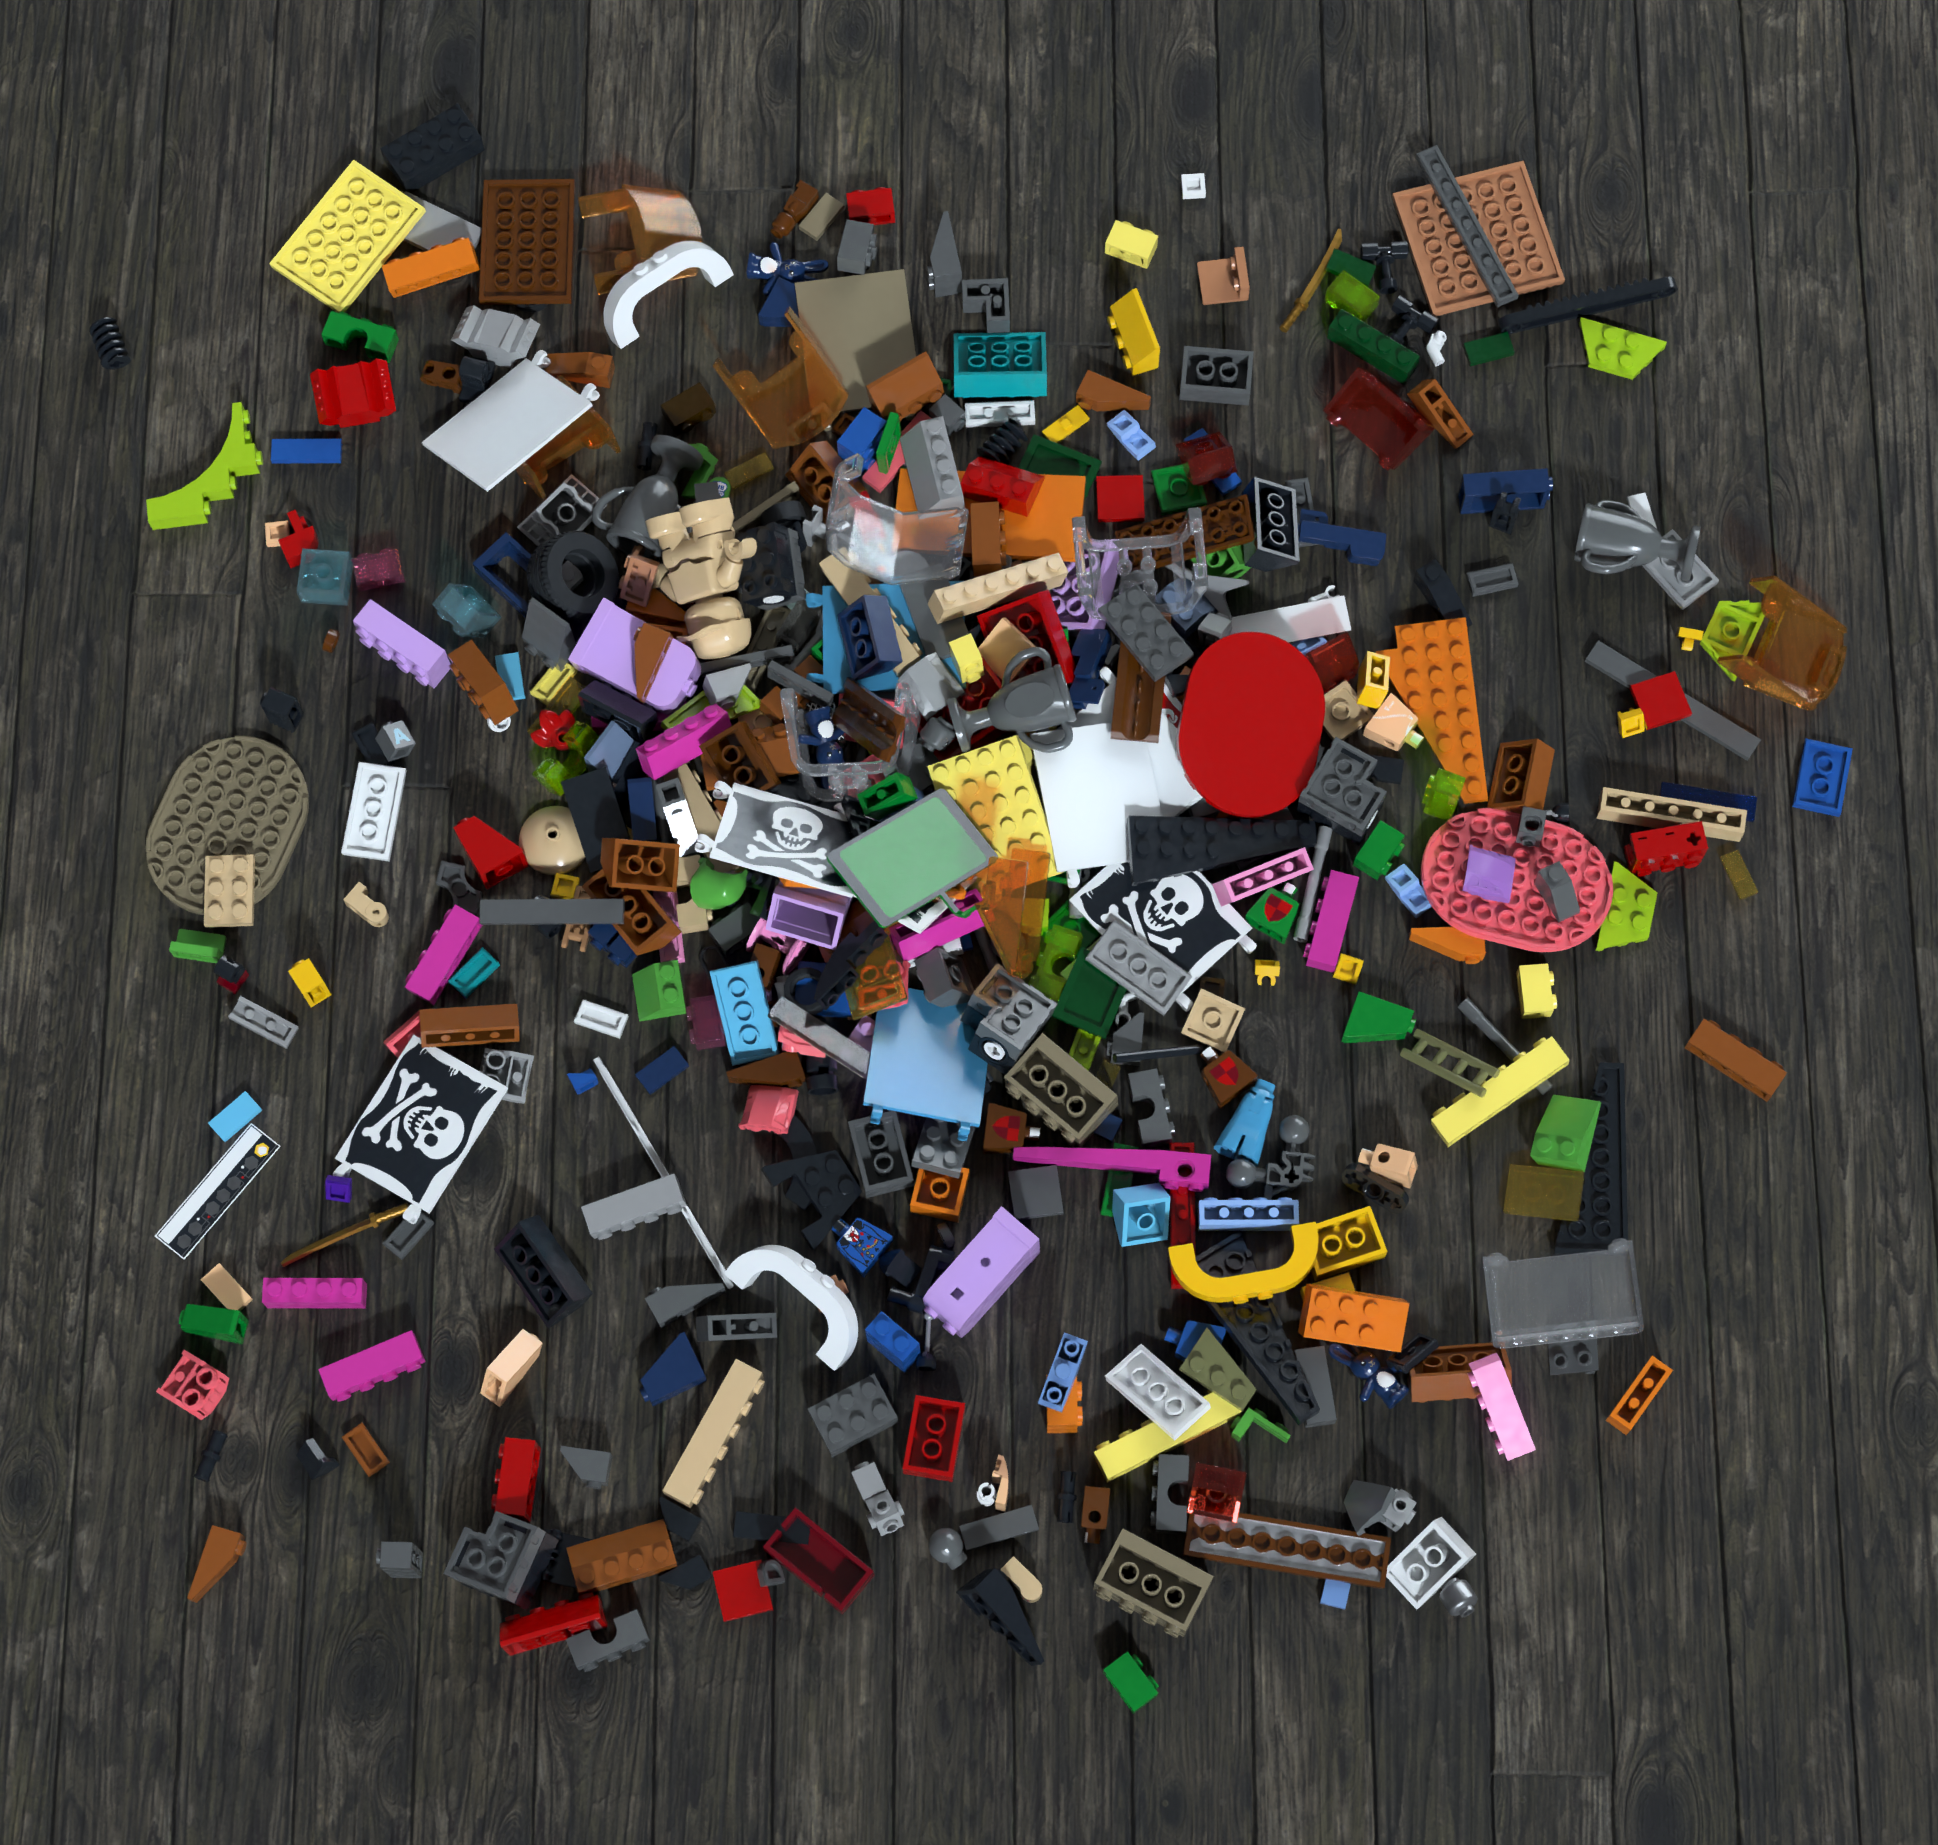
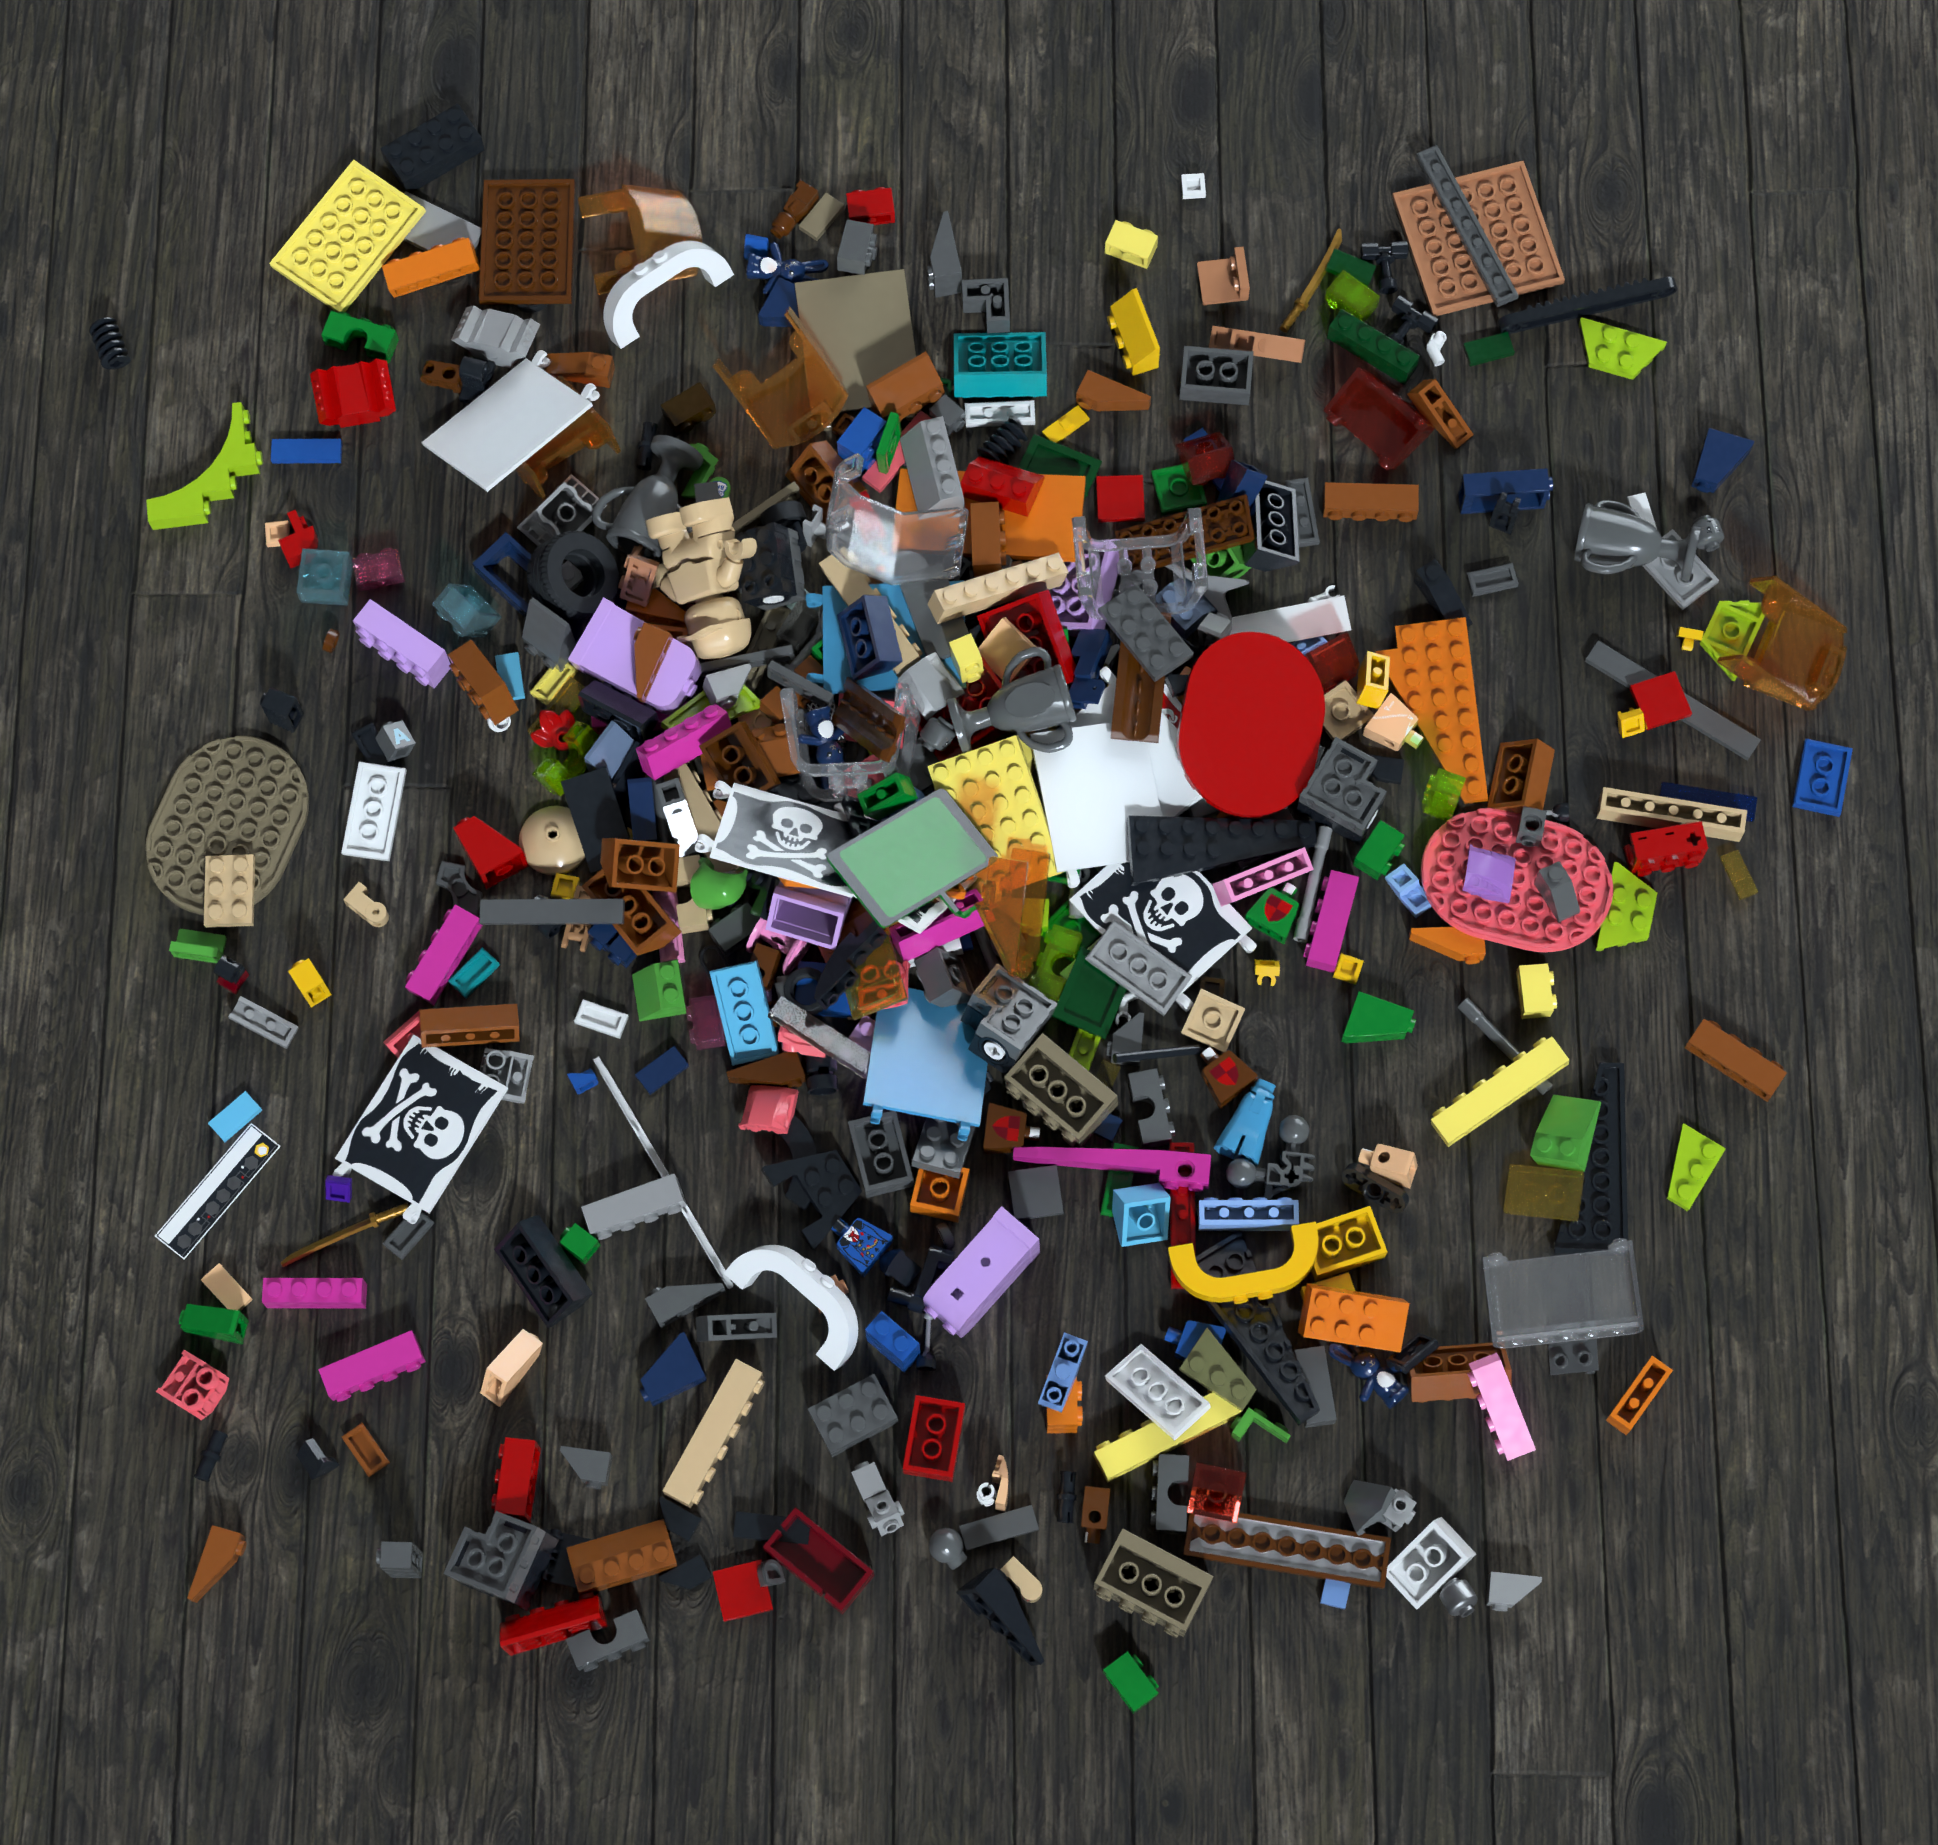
clear yellow piece [724,453,774,489] -> none
light blue slope [1107,410,1156,461] -> none
dark blue piece [1298,509,1386,566] -> none
olive bar [1400,1029,1500,1098] -> none
none -> green brick [560,1223,601,1264]
none -> blue slope [744,234,770,260]
none -> nougat slope [1209,326,1305,363]
none -> dark blue slope [1216,459,1268,507]
none -> dark orange brick [1323,482,1419,522]
none -> light grey slope [1486,1572,1542,1611]
none -> lime wing [1666,1123,1726,1211]
none -> dark grey head [1690,515,1724,552]
none -> dark blue slope [1691,428,1754,493]

